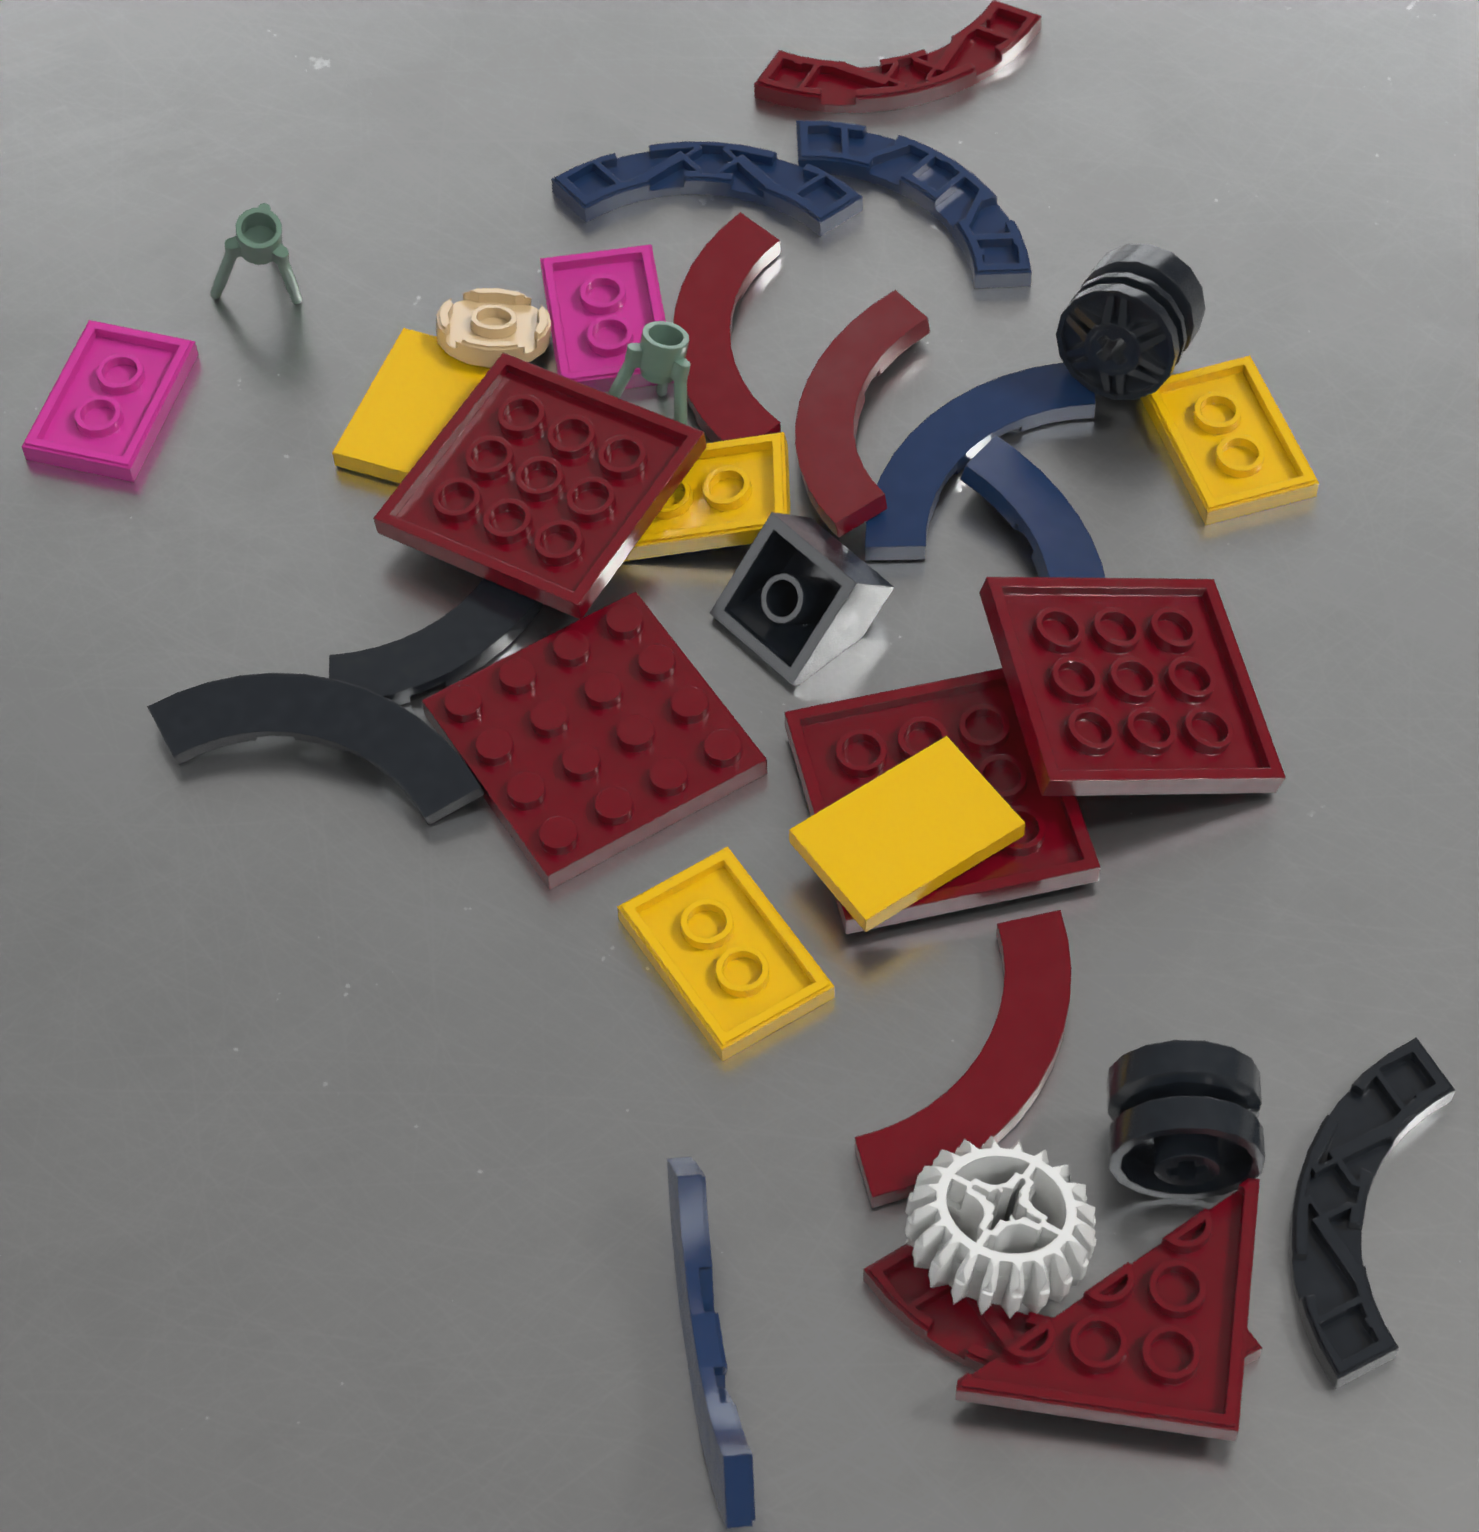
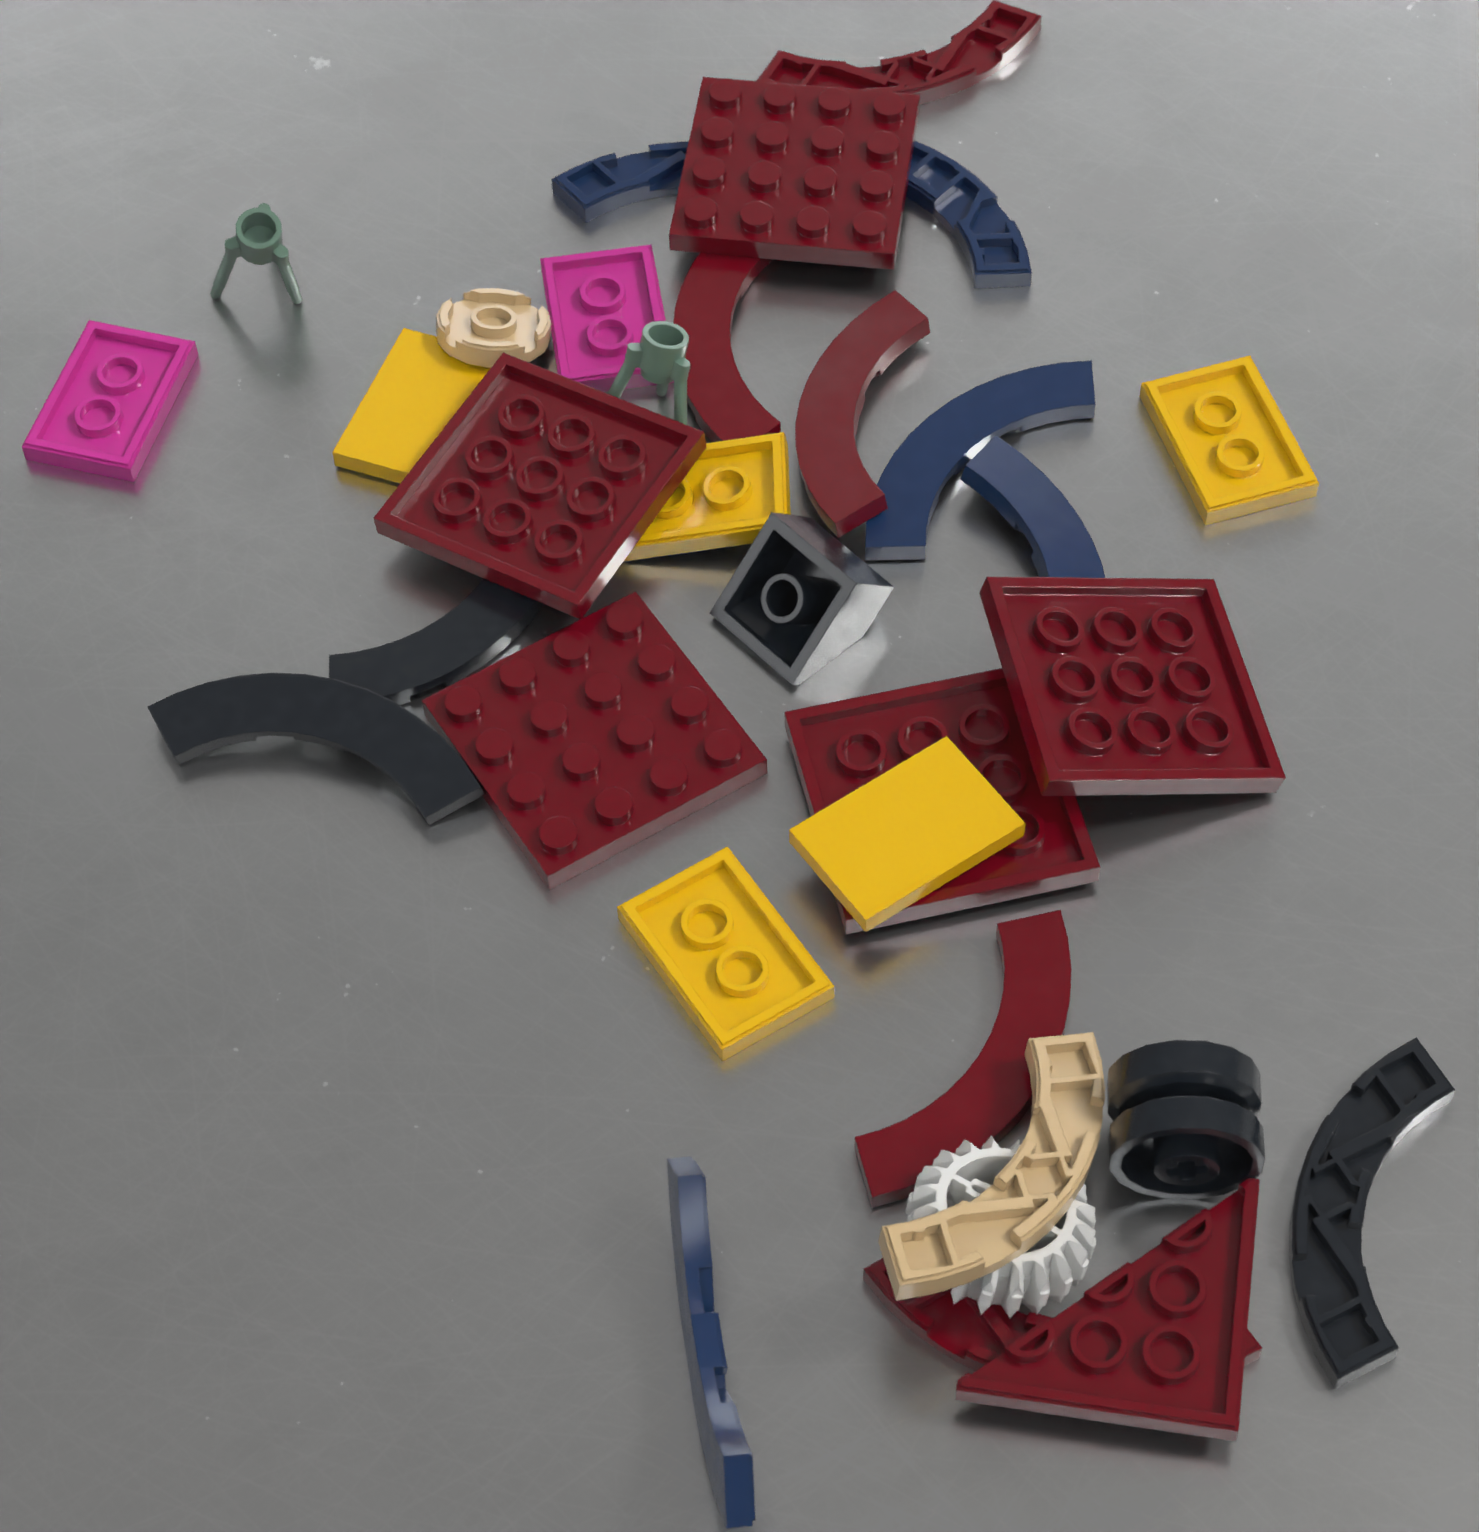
black wheel [1056,244,1206,400] -> none
none -> dark red plate [669,77,920,270]
none -> tan tile [878,1032,1105,1301]

